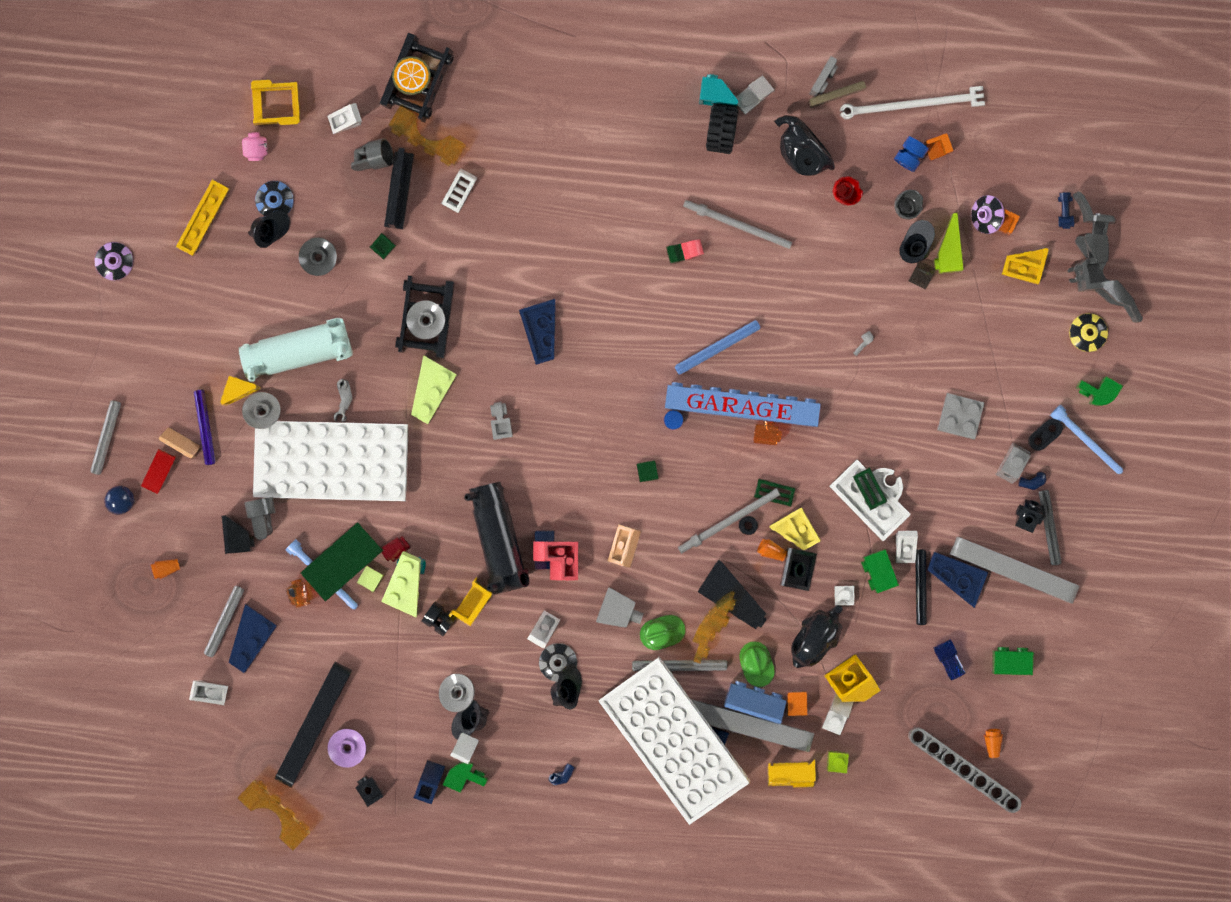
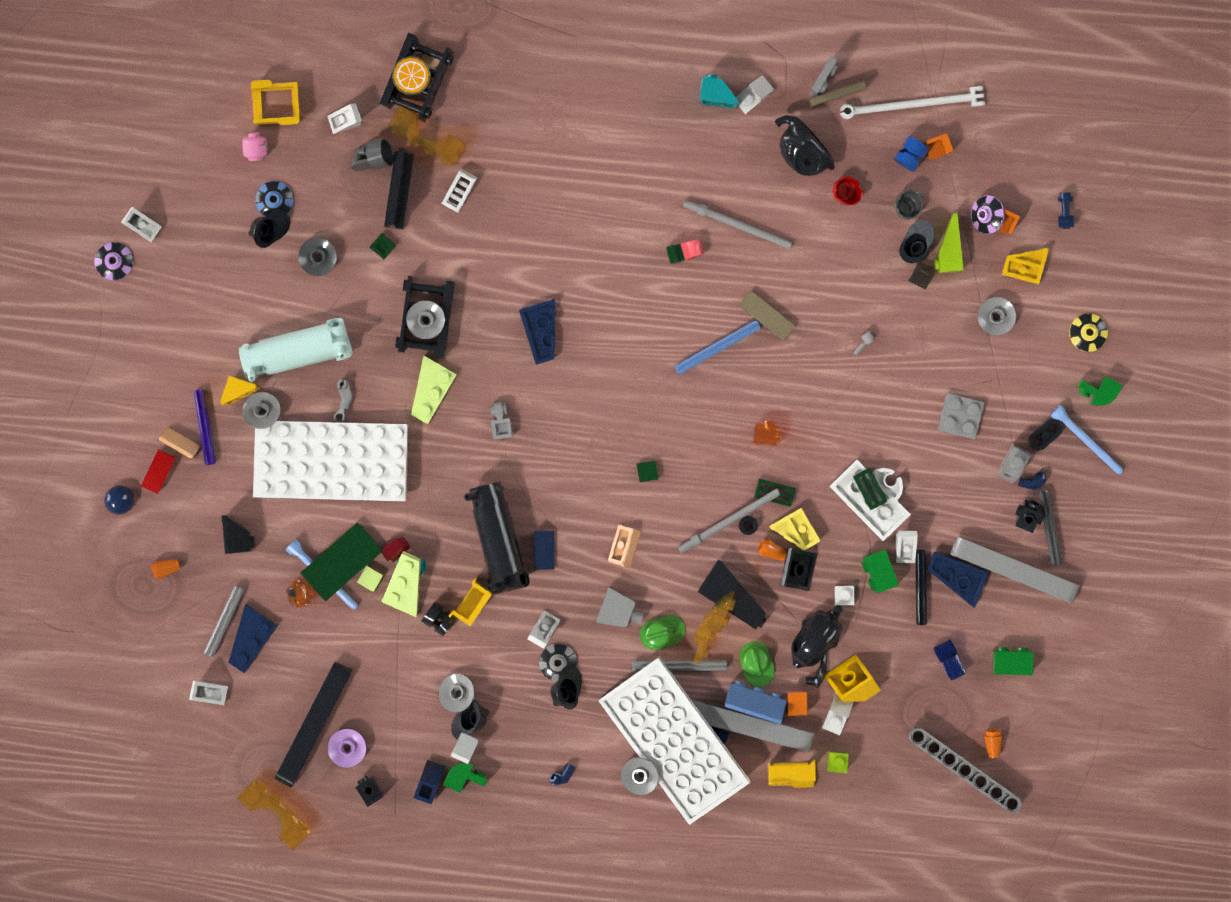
light grey axle [90,400,121,475] -> none
yellow plate [176,180,230,256] -> none
dark grey piece [244,497,276,540] -> none
coral brick [533,542,578,580] -> none
blue tile [664,410,683,430] -> none
medium blue brick [665,382,820,427] -> none
black tyre [706,103,738,154] -> none
dark grey piece [1067,191,1143,323] -> none
none -> white slope [121,207,162,242]
none -> light grey dish [621,758,659,795]
none -> dark tan tile [738,290,795,341]
none -> black bar [806,653,827,688]
none -> light grey dish [978,297,1016,336]

